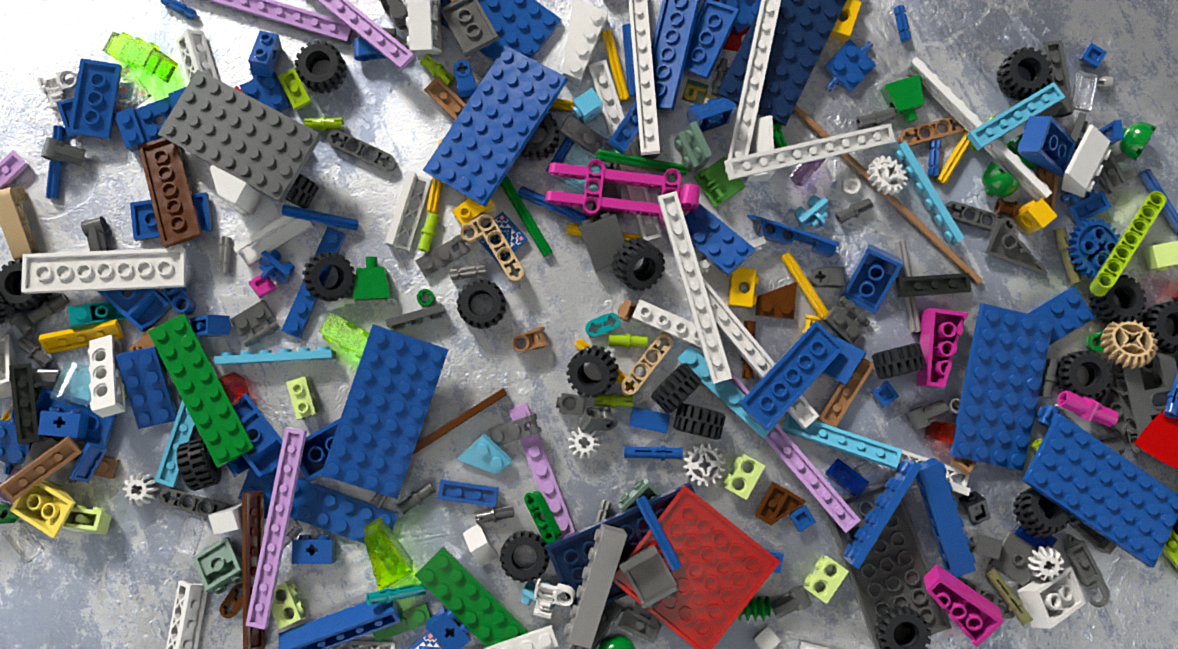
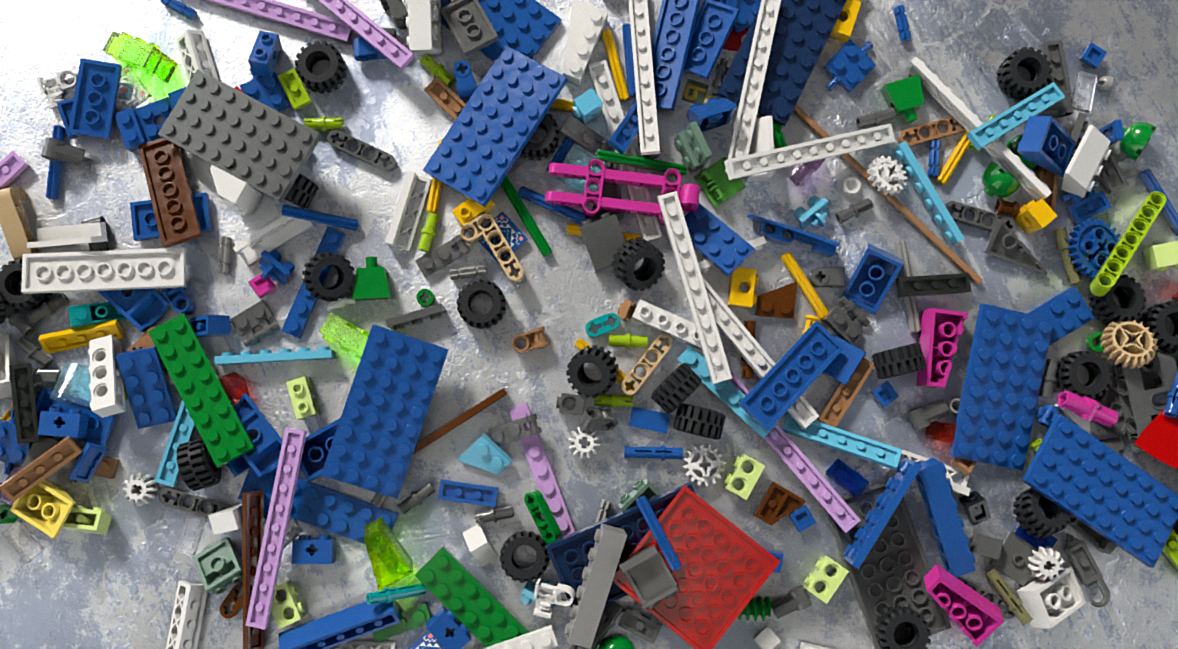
none -> white fence [26,222,108,248]

